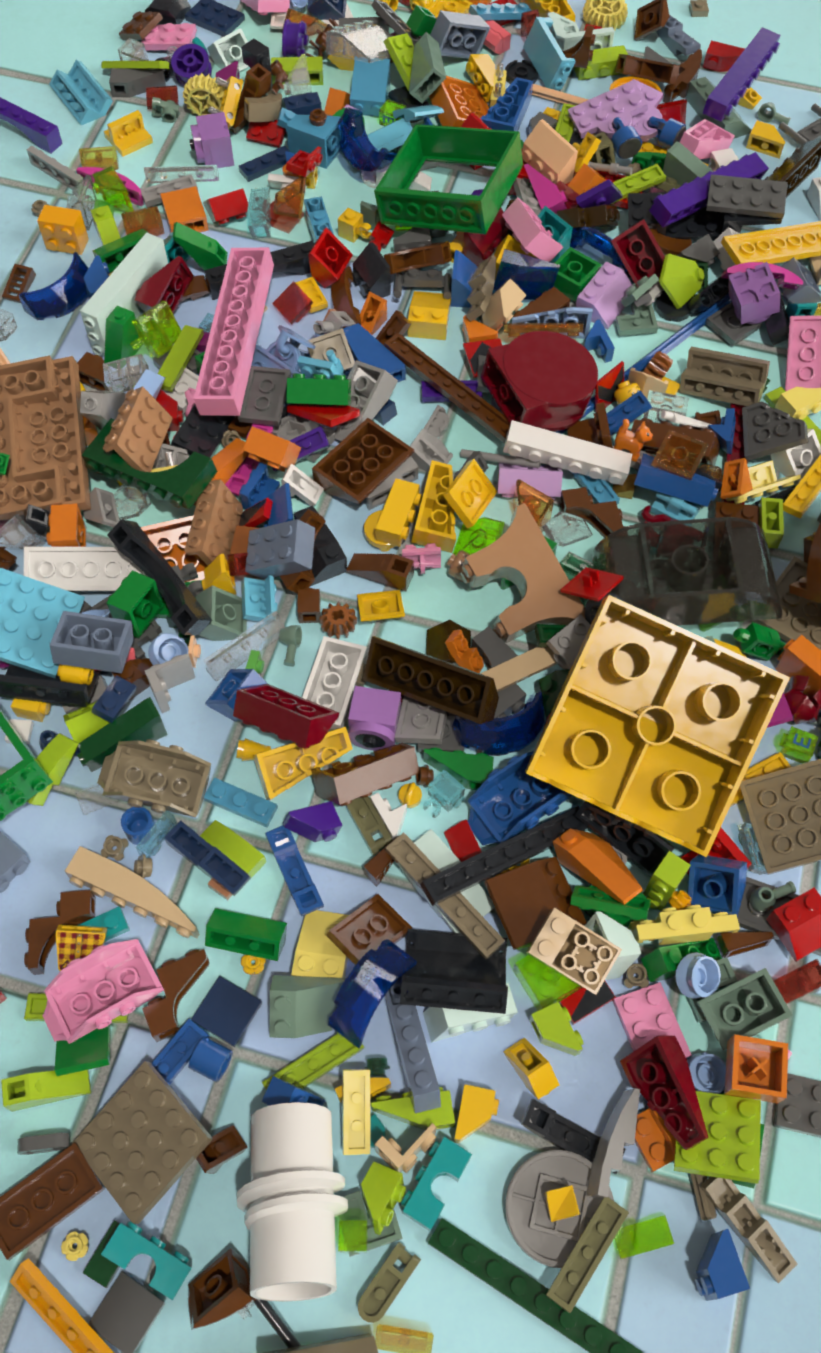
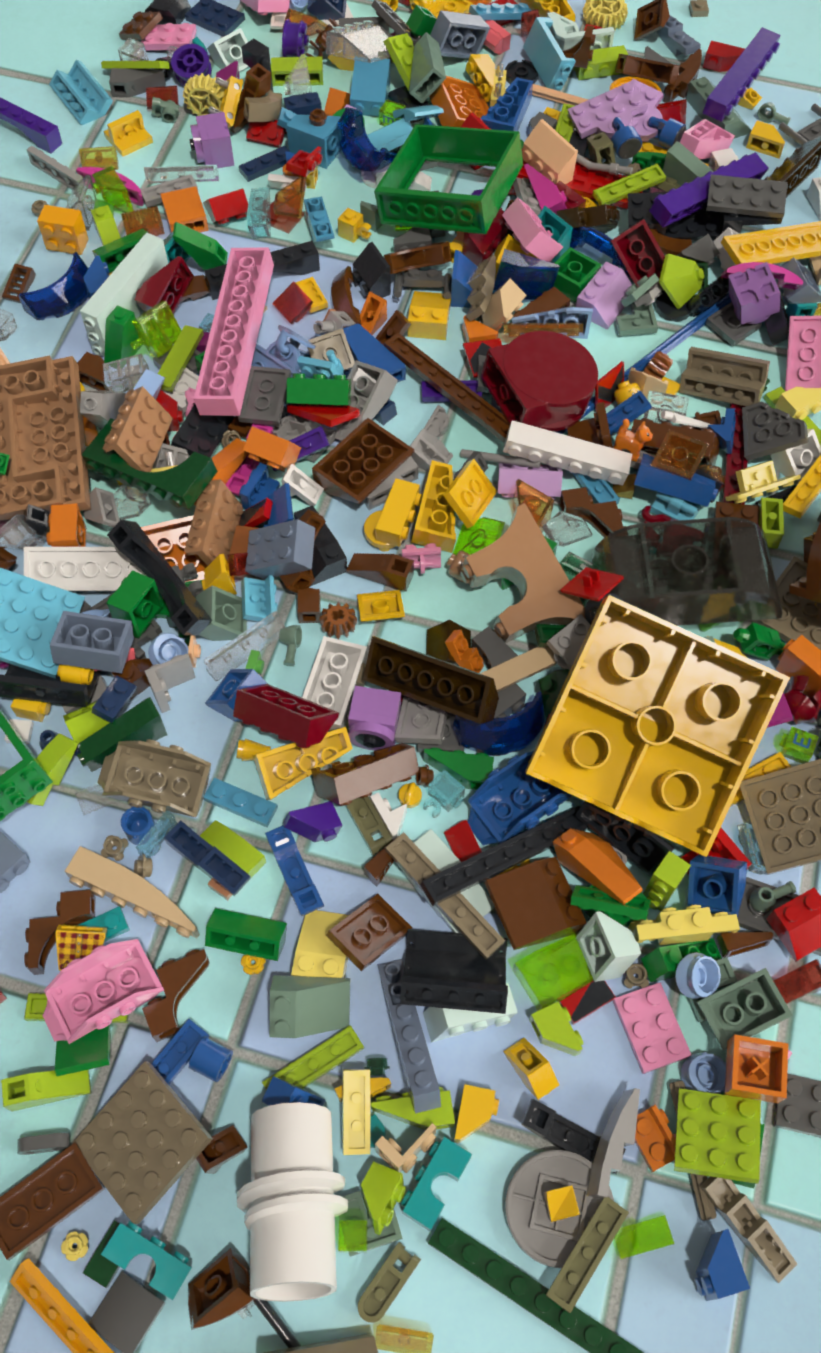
dark blue tile [191,976,262,1048] -> none
reddish brown brick [271,60,288,95] -> none
red slope [308,227,353,288] -> none
clear blue windscreen [328,939,417,1048] -> none
red plate [369,221,394,252] -> none
tan slope [526,908,622,995] -> none
orange slope [568,163,606,195] -> none
yellow plate [572,132,601,172] -> none
dark purple plate [576,179,623,208] -> none
blue slope [584,319,615,363] -> none
dark red wedge [620,1036,709,1150] -> none
light orange plate [669,890,692,910] -> none
orange slope [720,458,753,499] -> none

